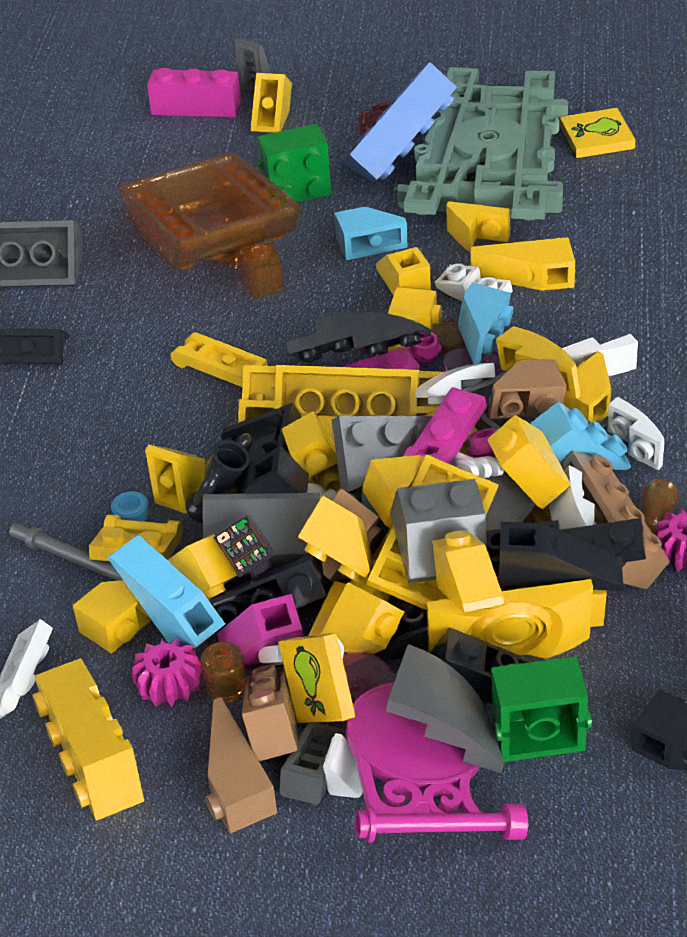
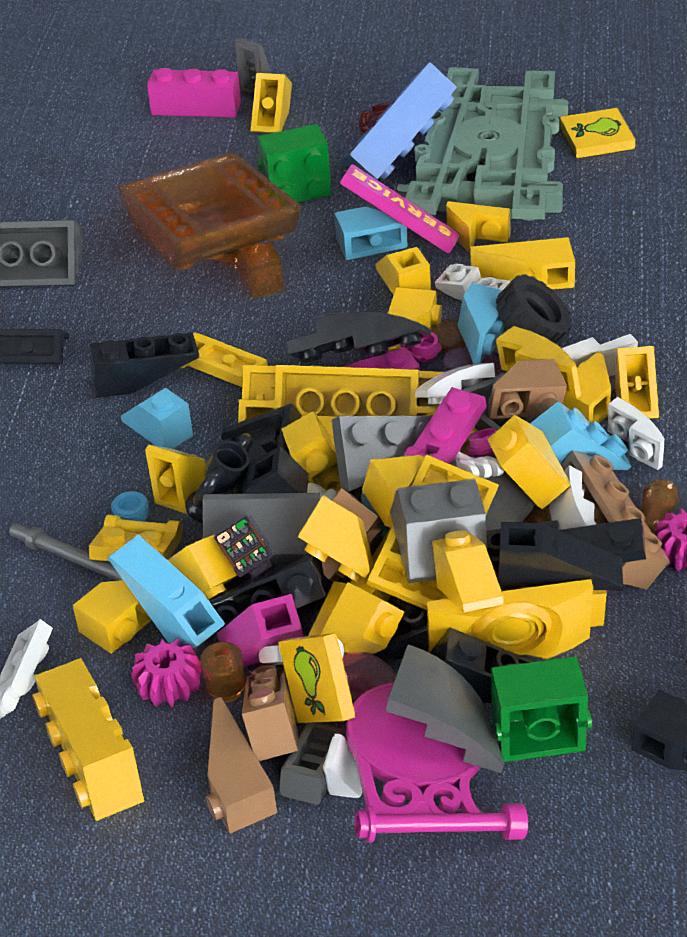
none -> black slope [90,333,199,398]
none -> medium azure slope [121,388,193,449]
none -> dark pink tile [340,164,460,253]
none -> black tyre [496,274,572,344]
none -> yellow slope [615,346,659,419]

